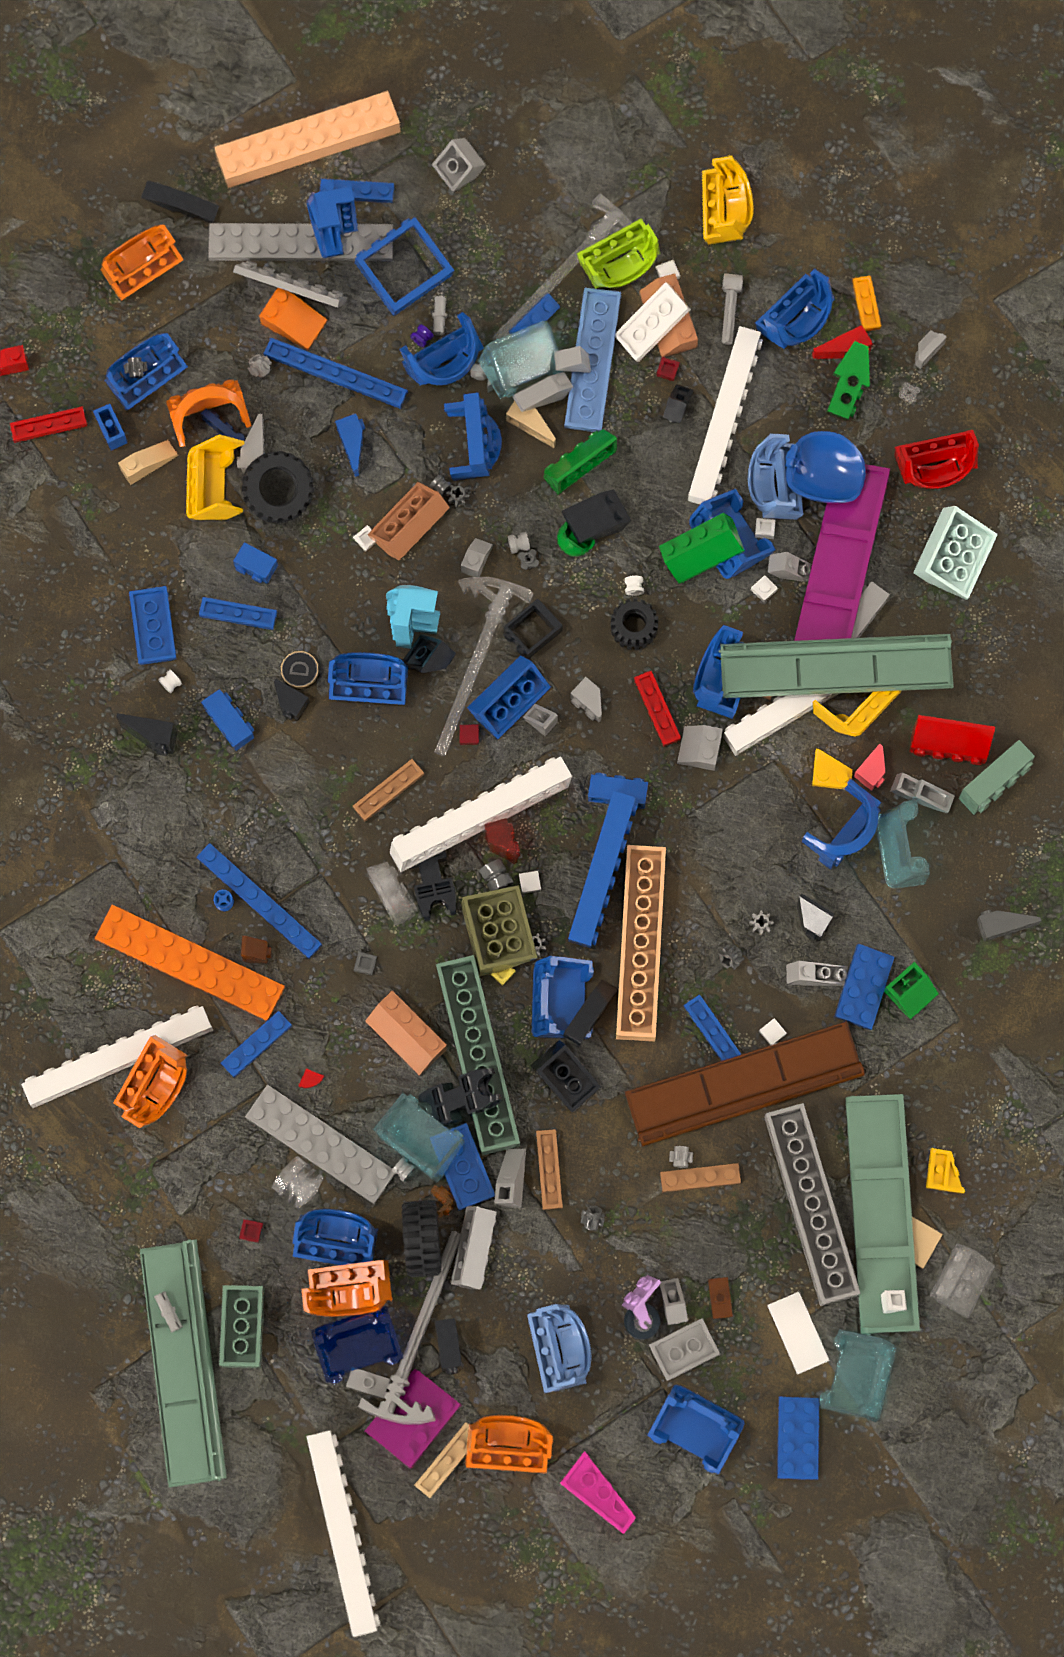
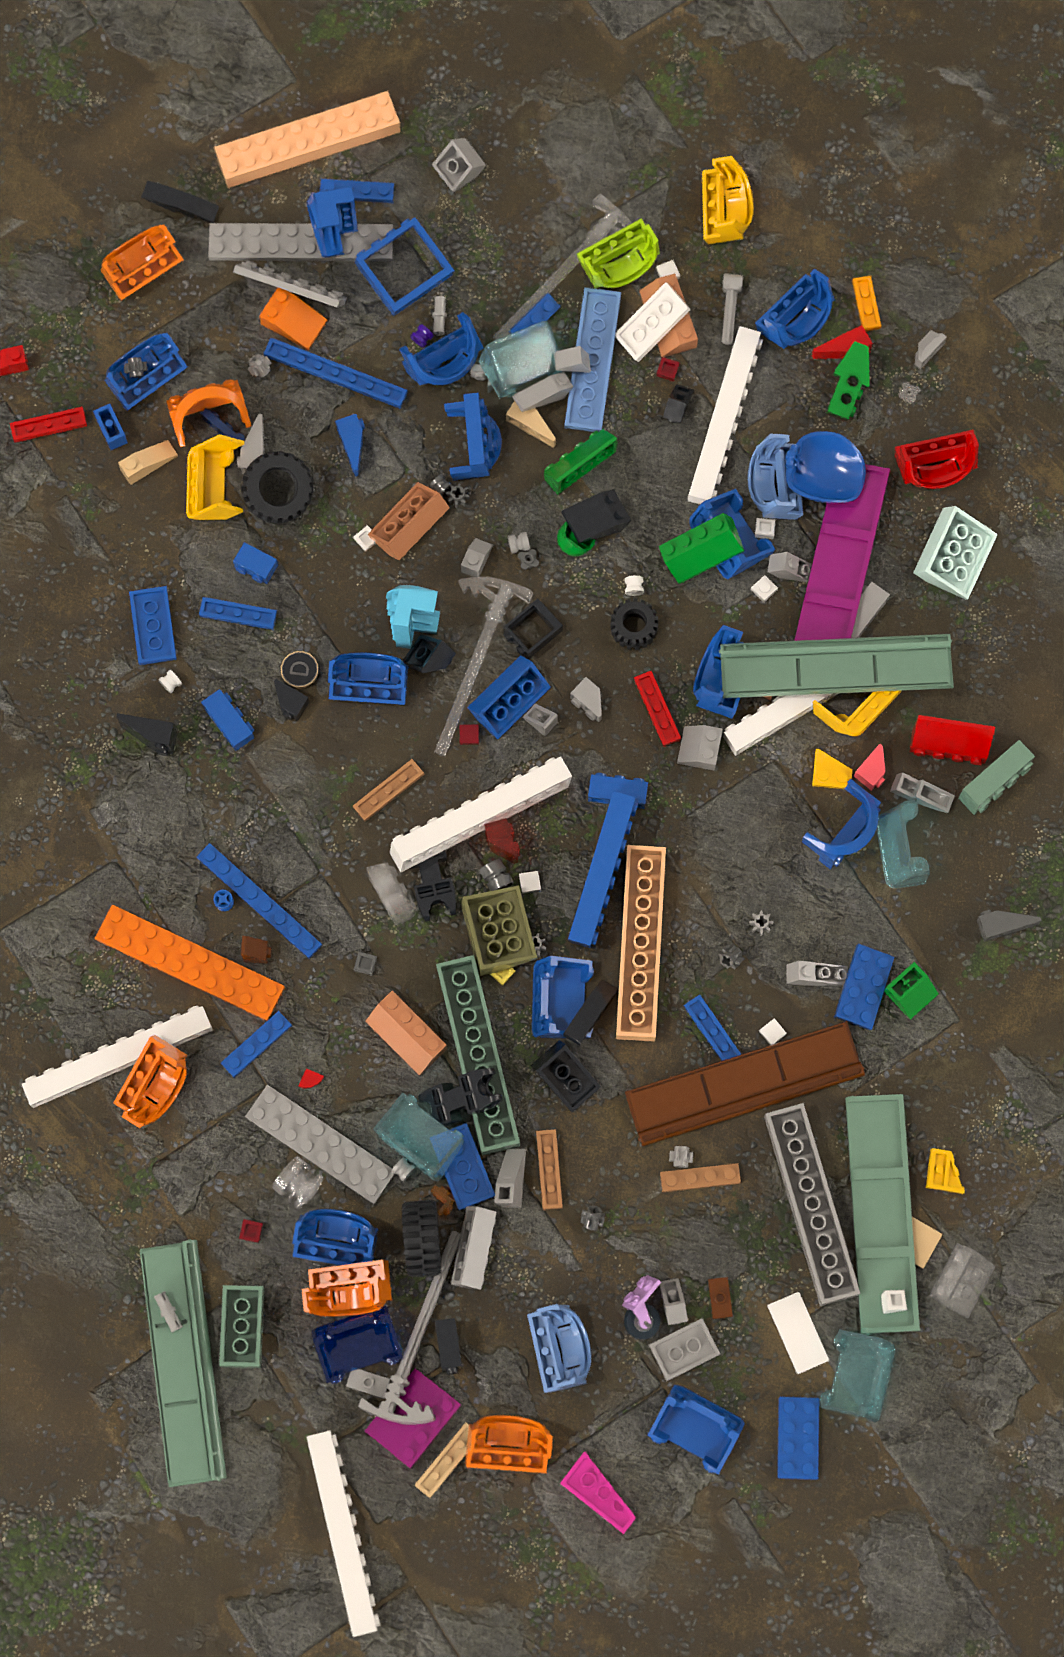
slope [797,893,834,941] -> none

